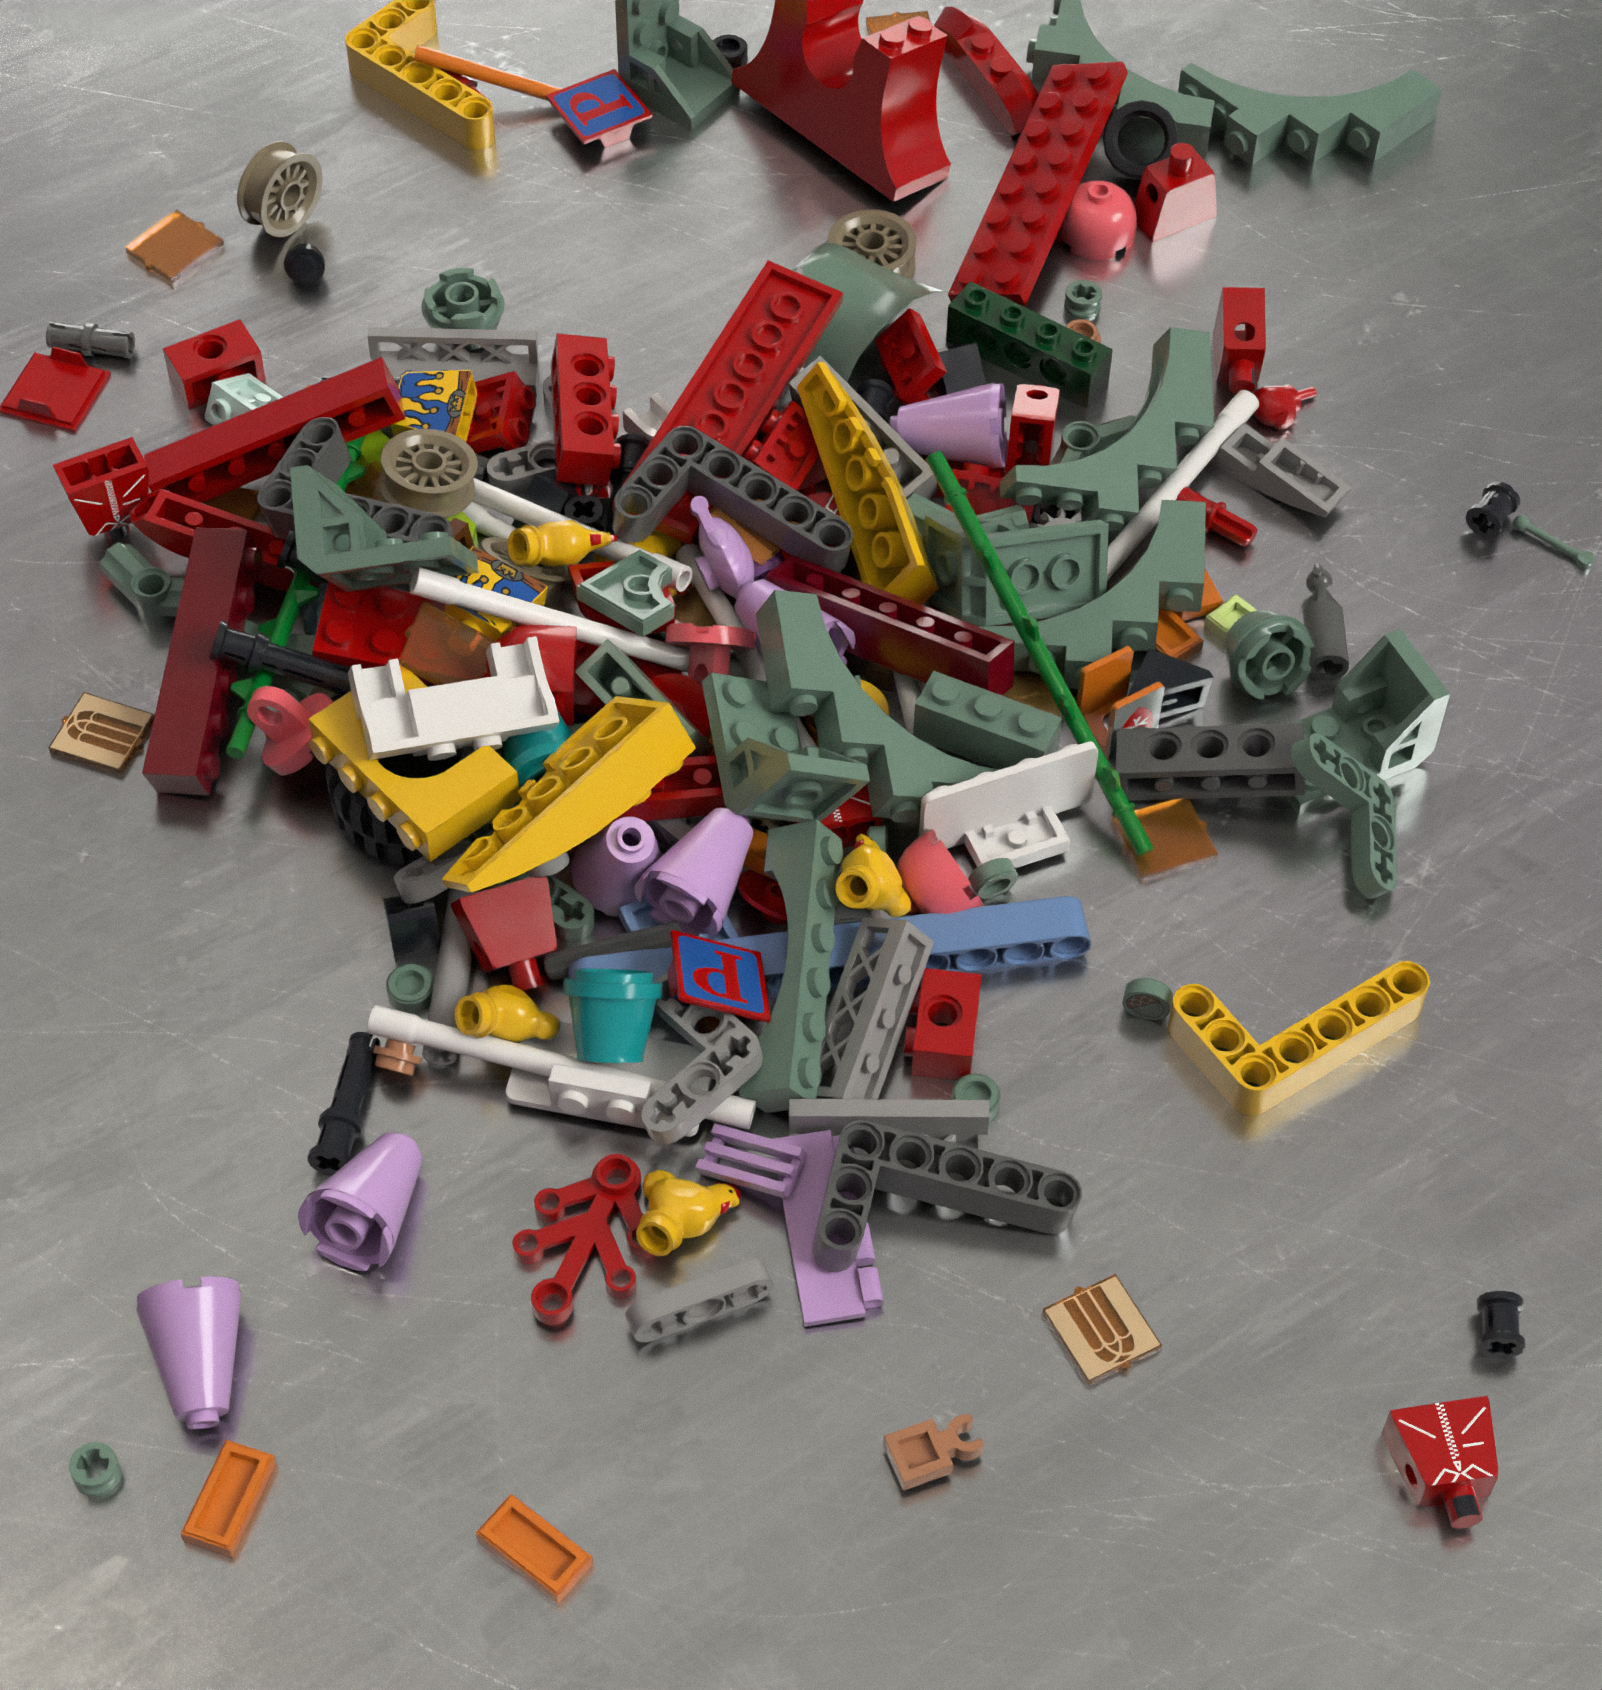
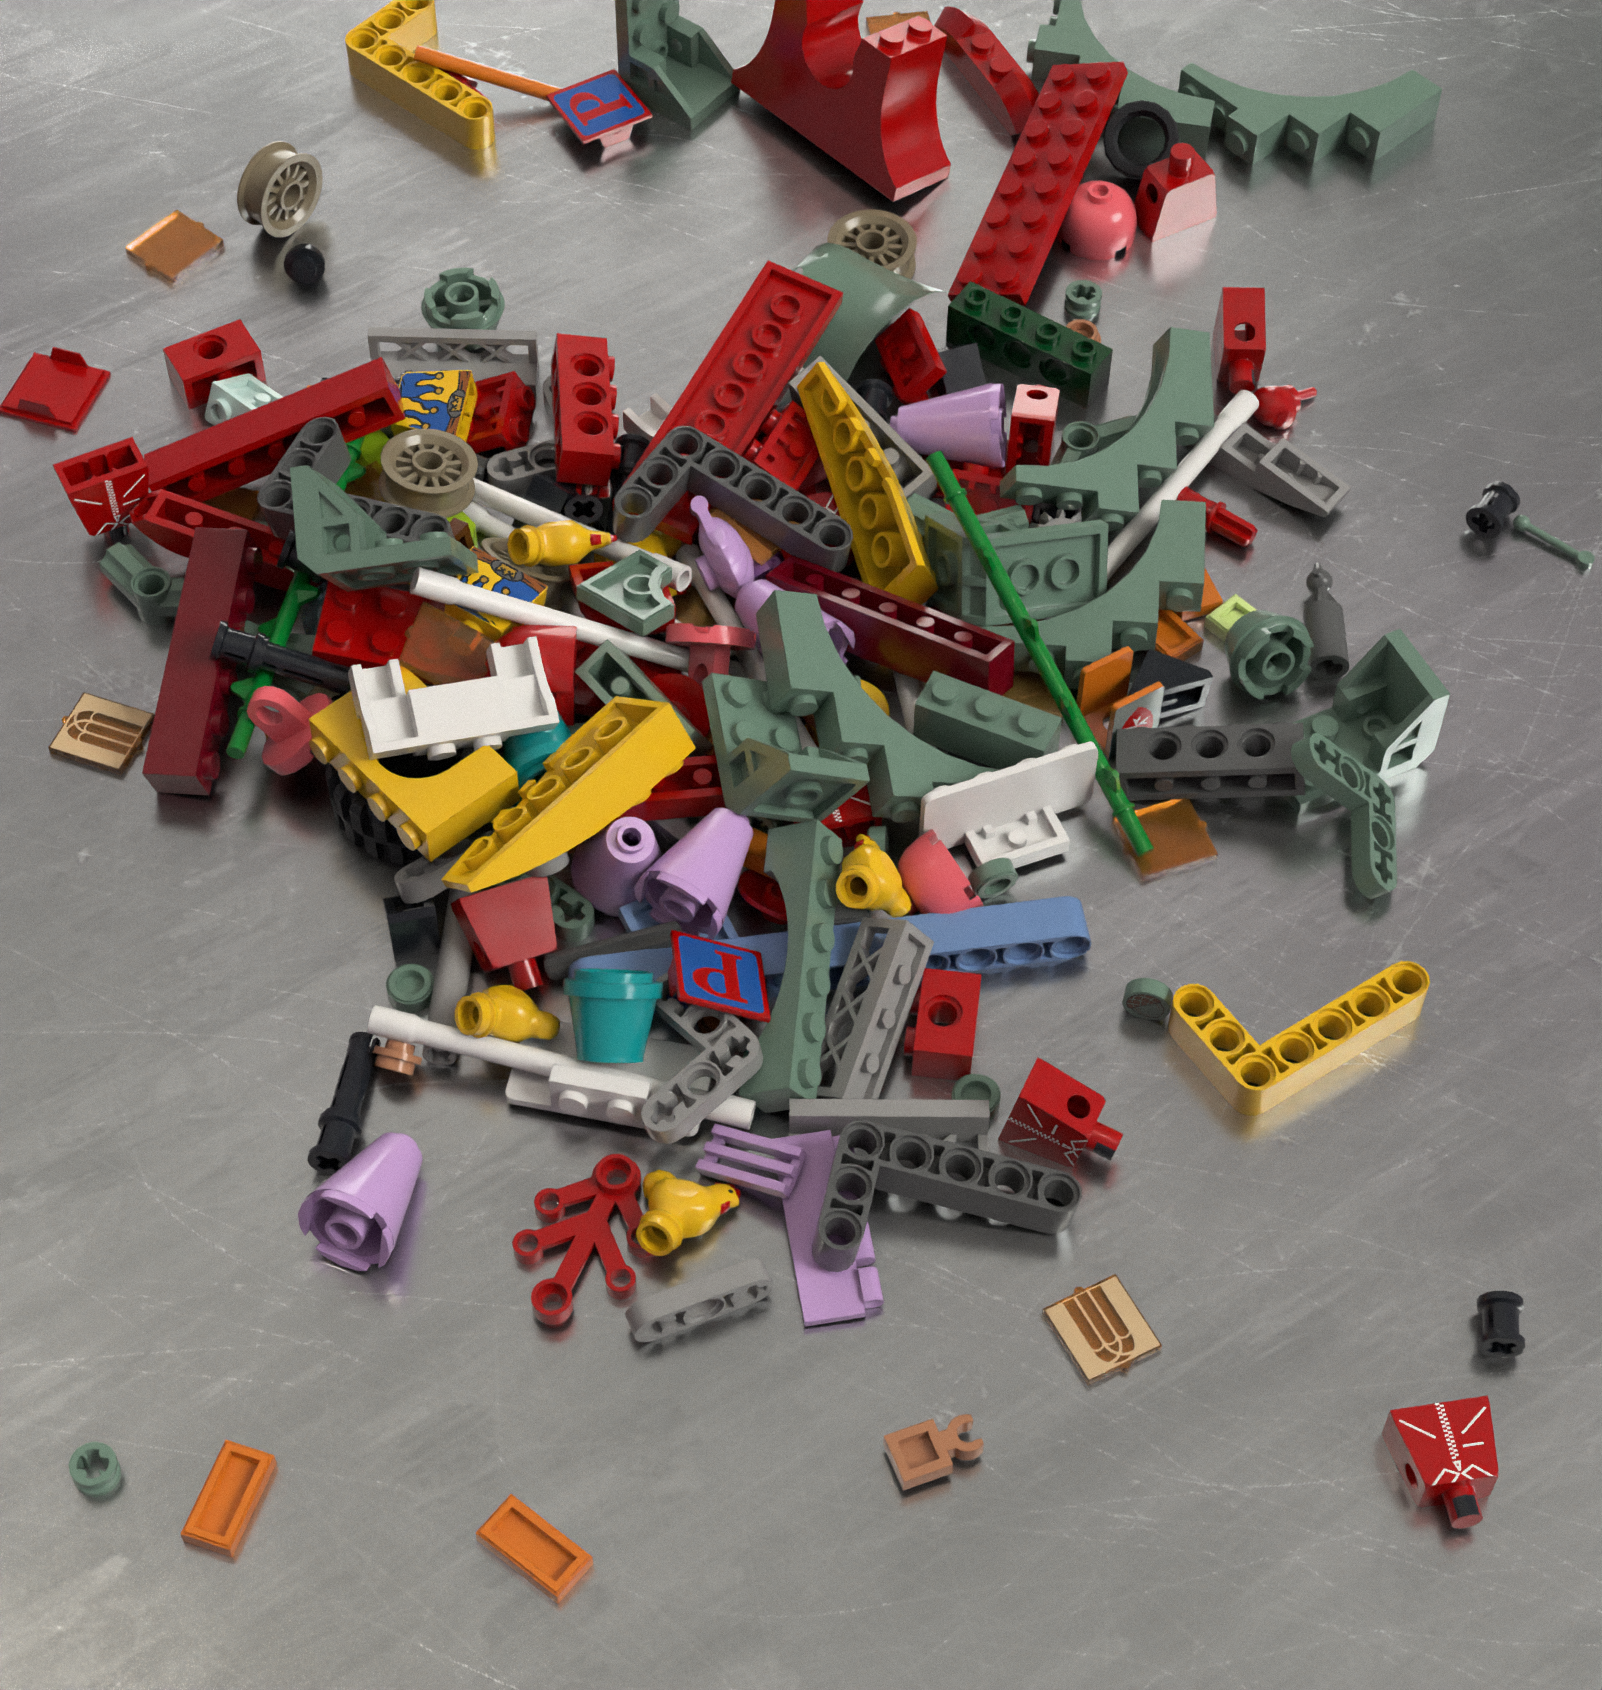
dark grey pin [46,321,135,359] -> none
lavender cone [136,1276,241,1429] -> none
black tile [713,34,748,69] -> none
none -> red torso [998,1057,1123,1167]

